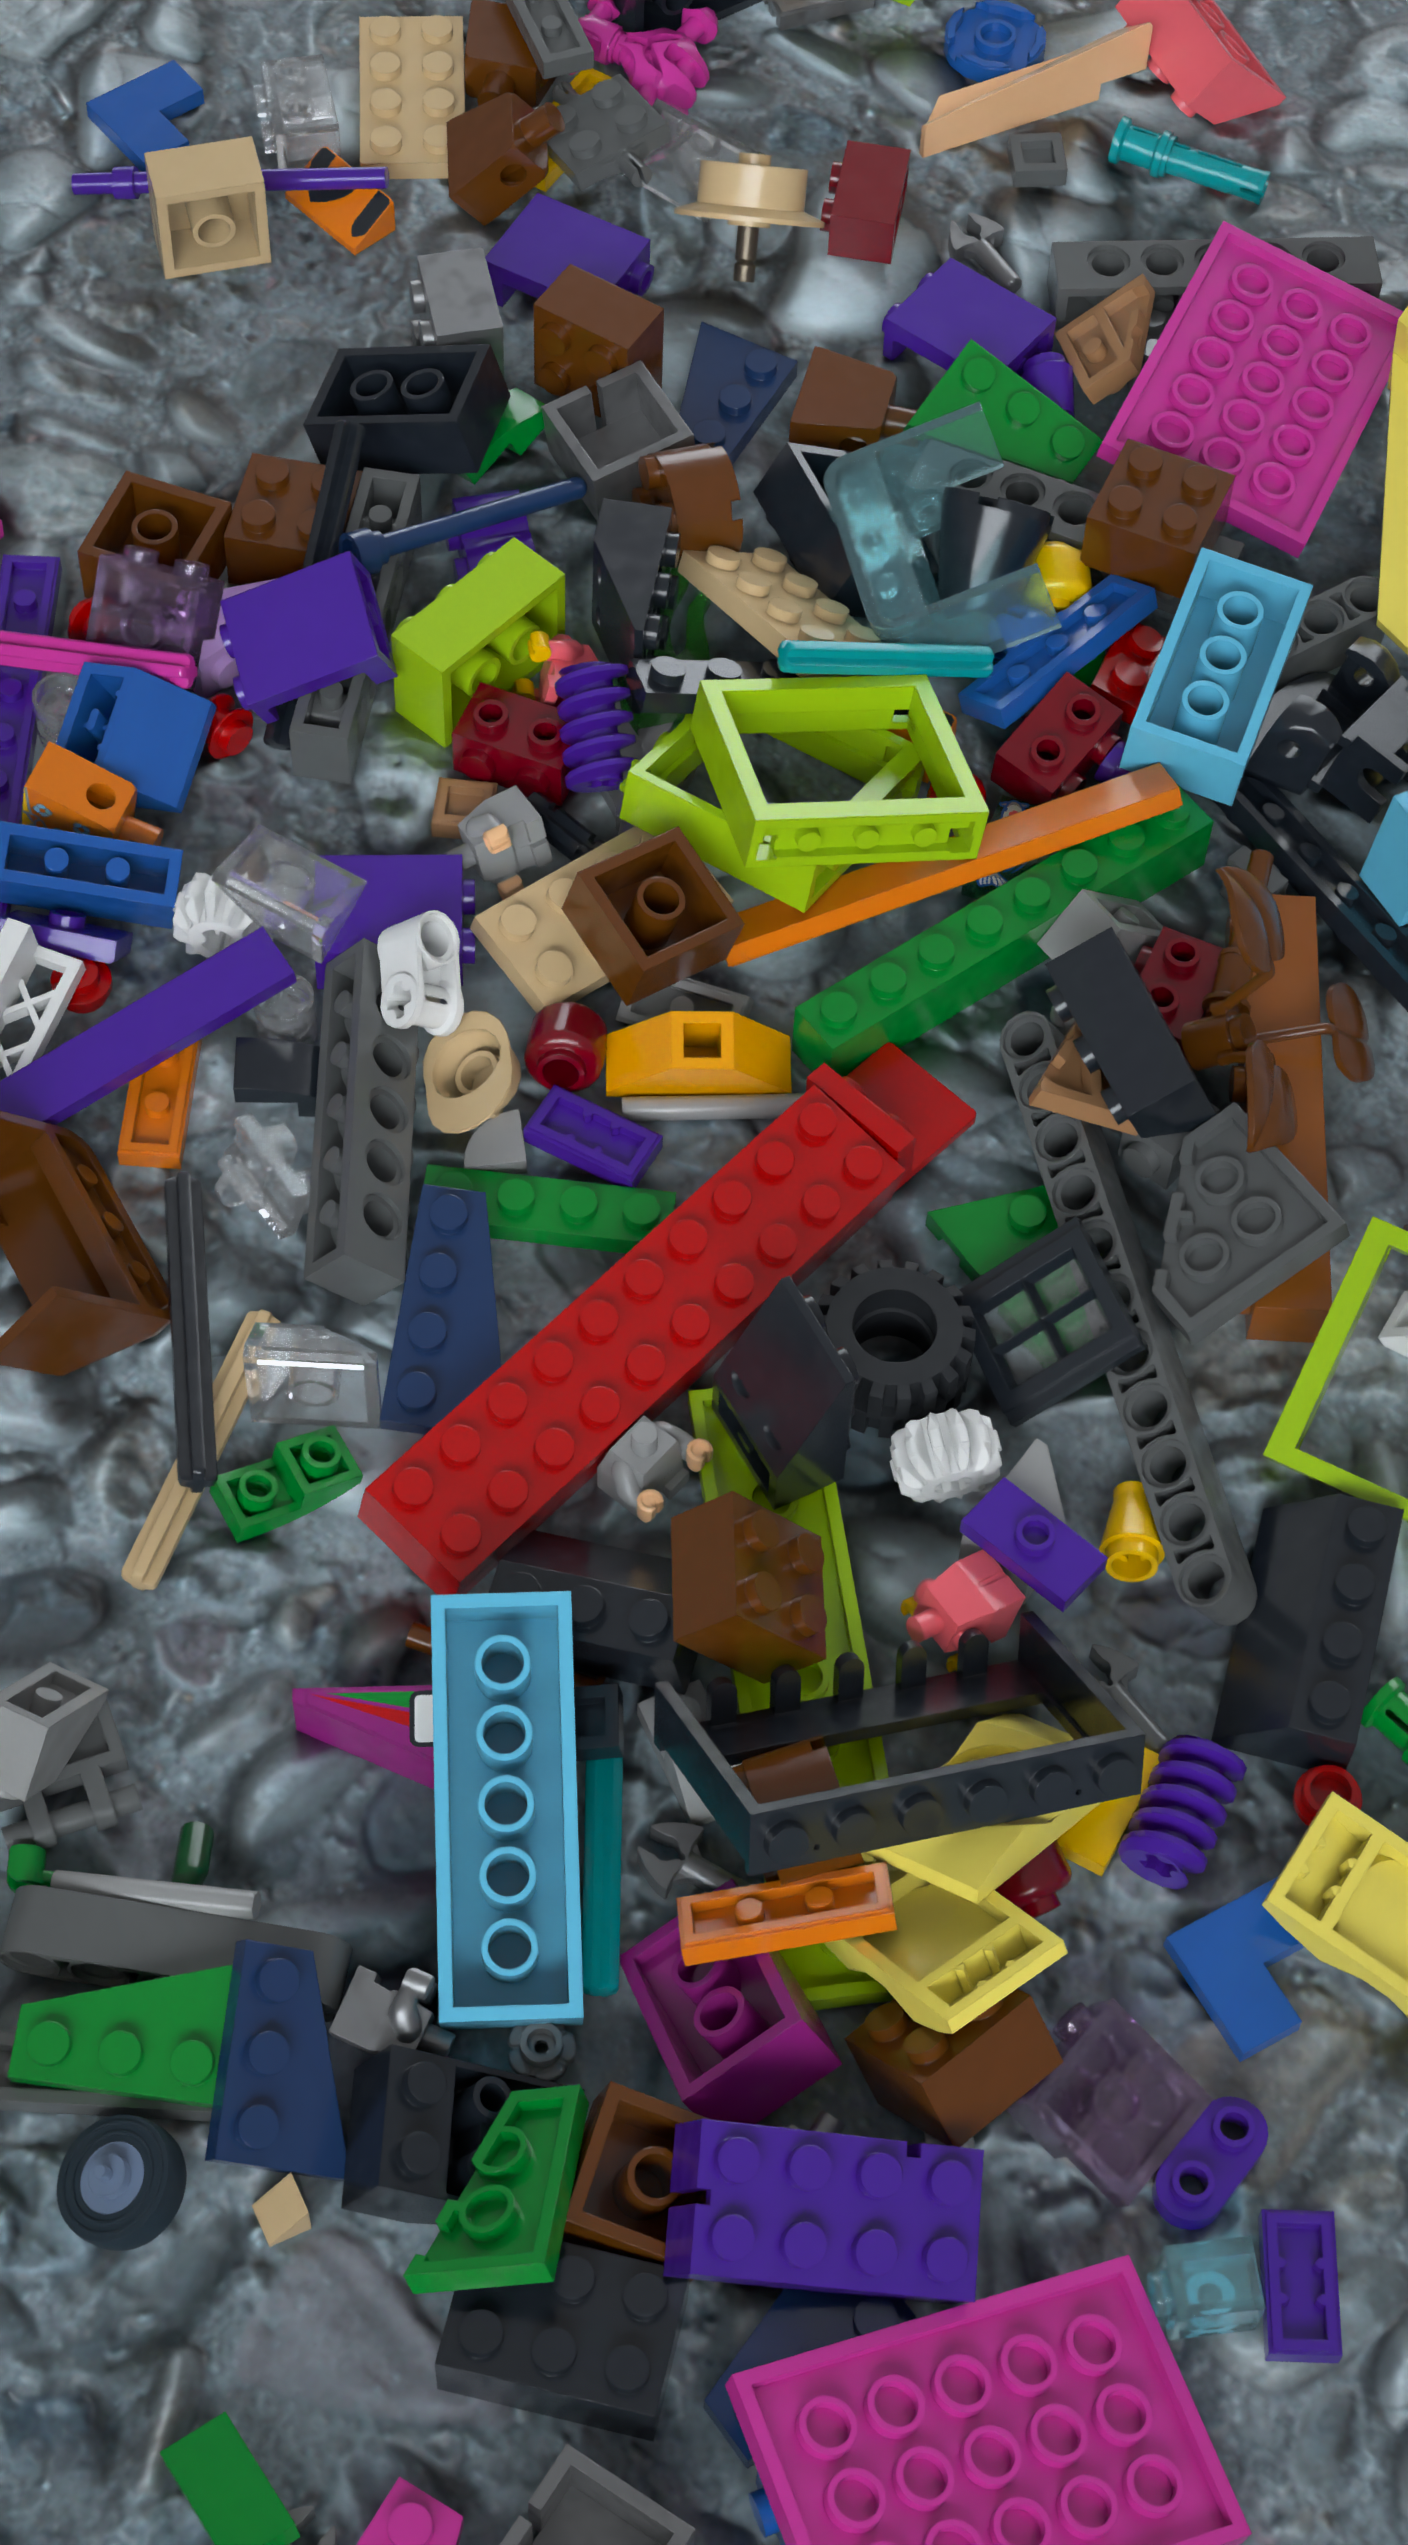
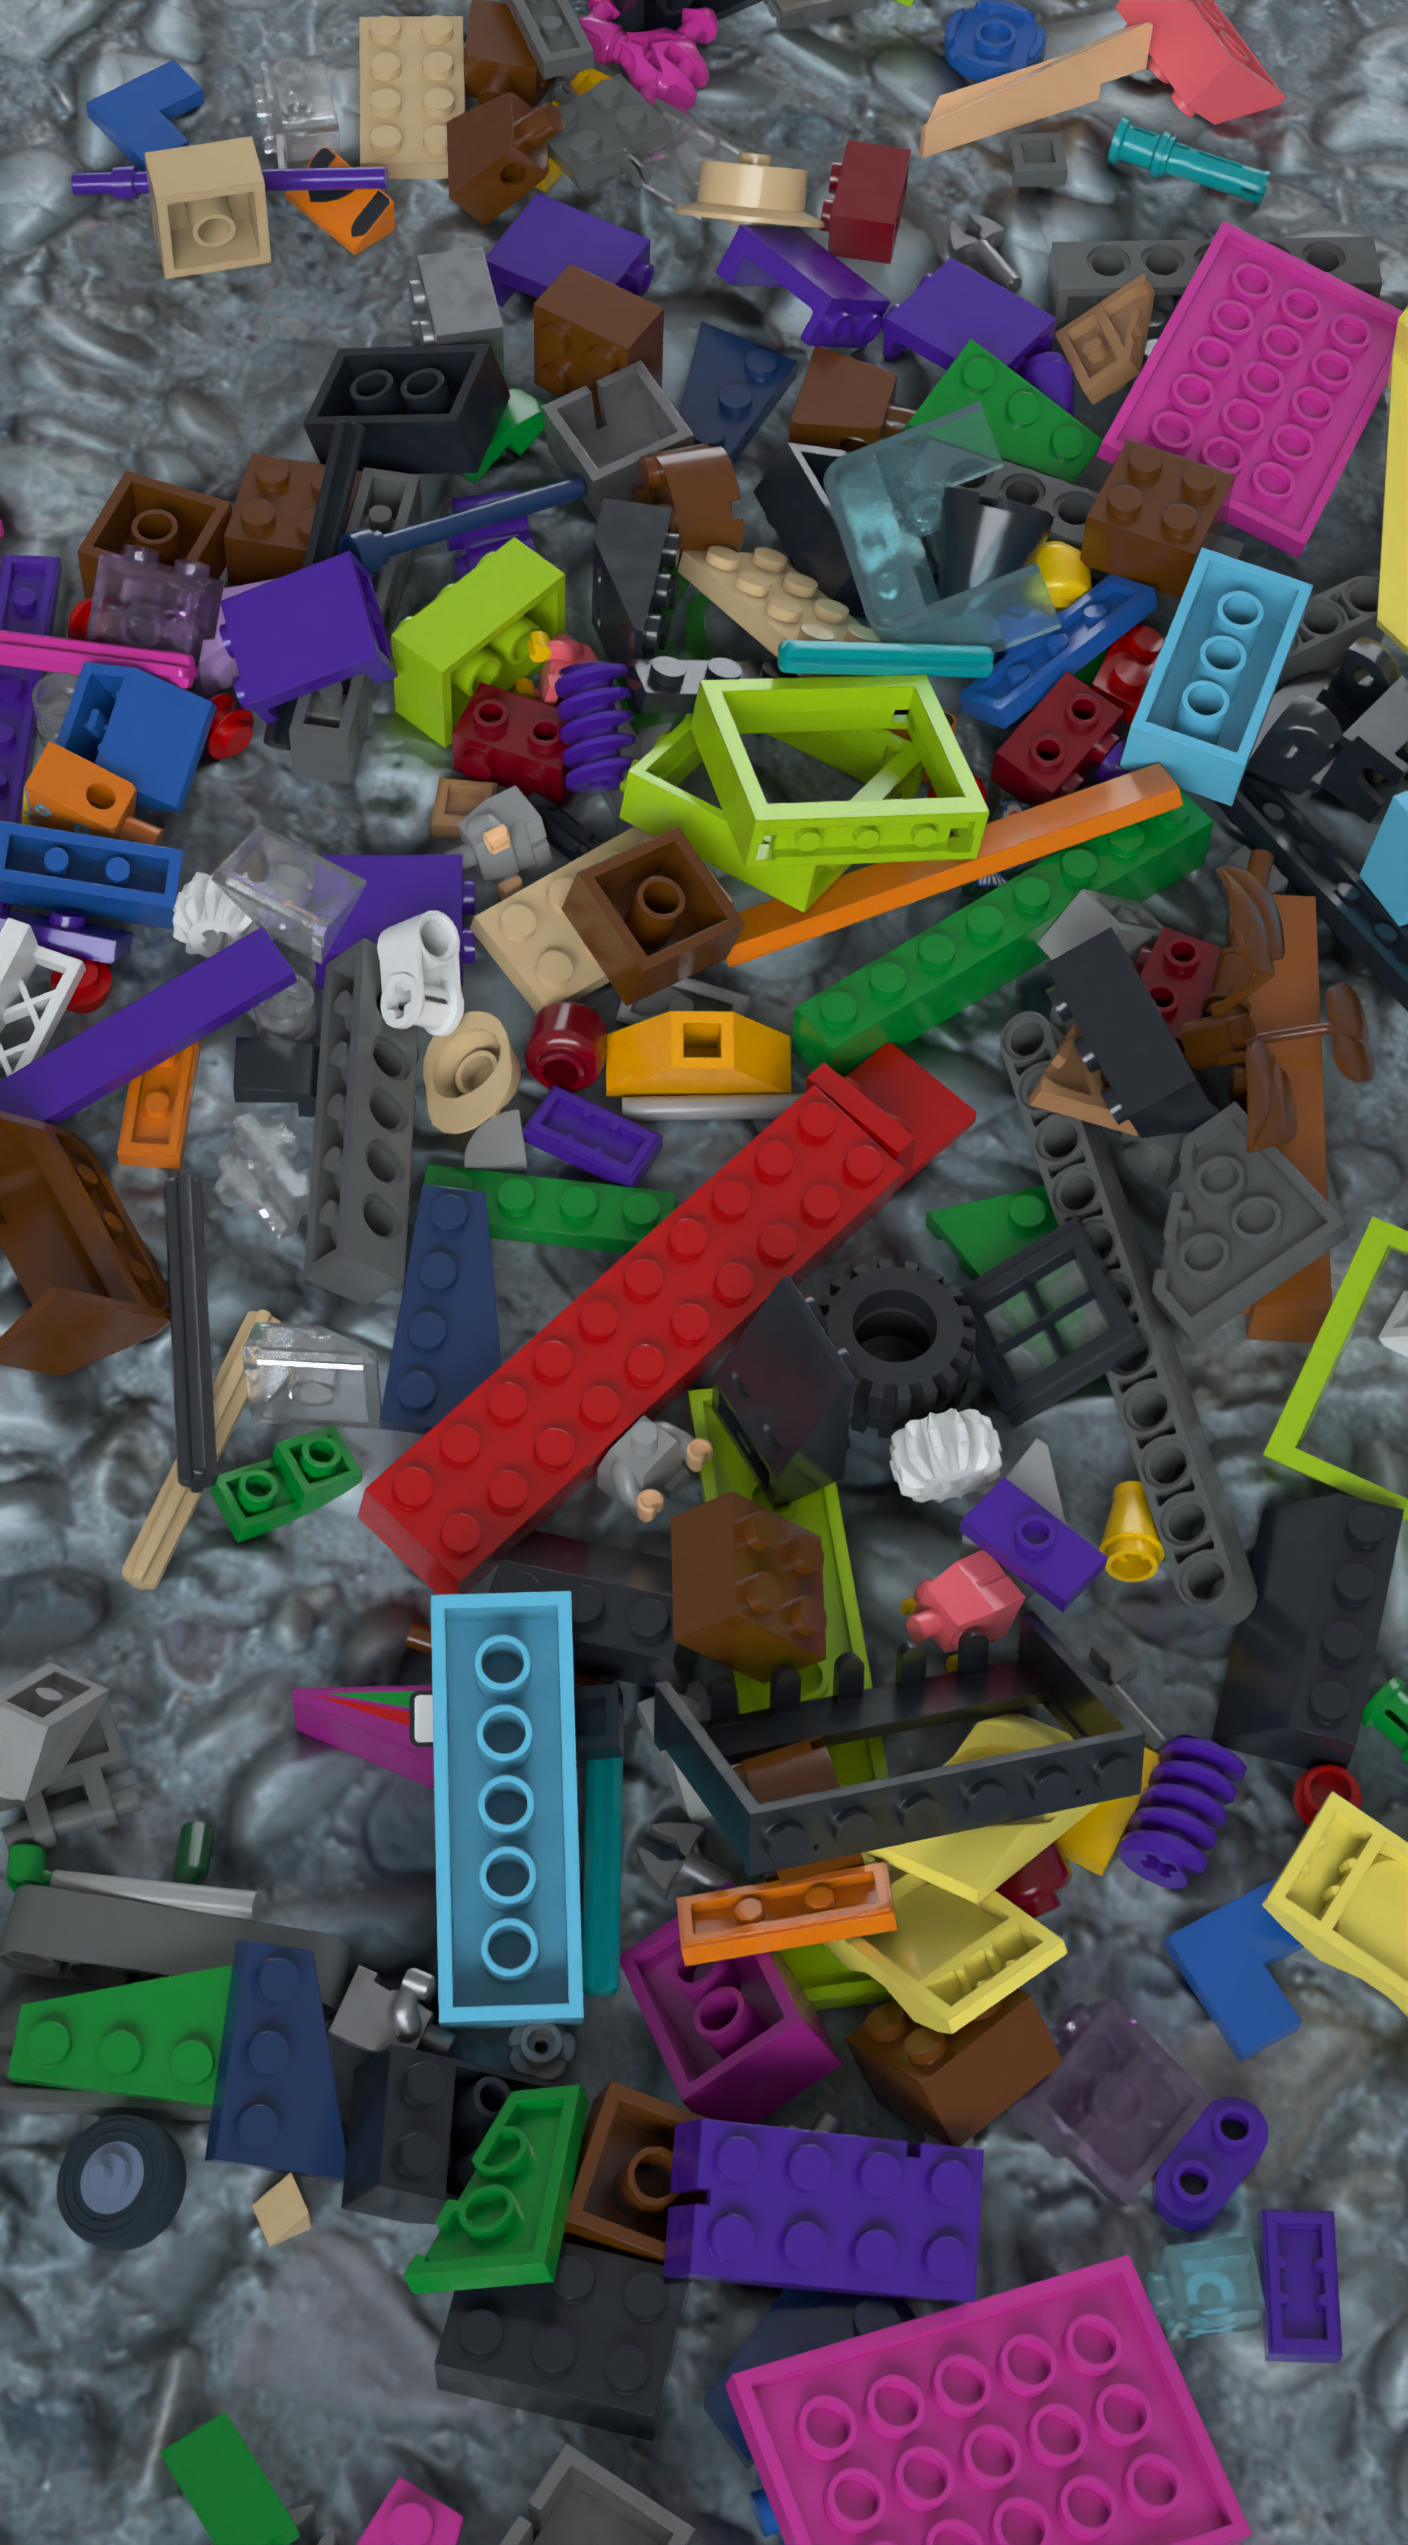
none -> dark purple panel [715,224,891,348]

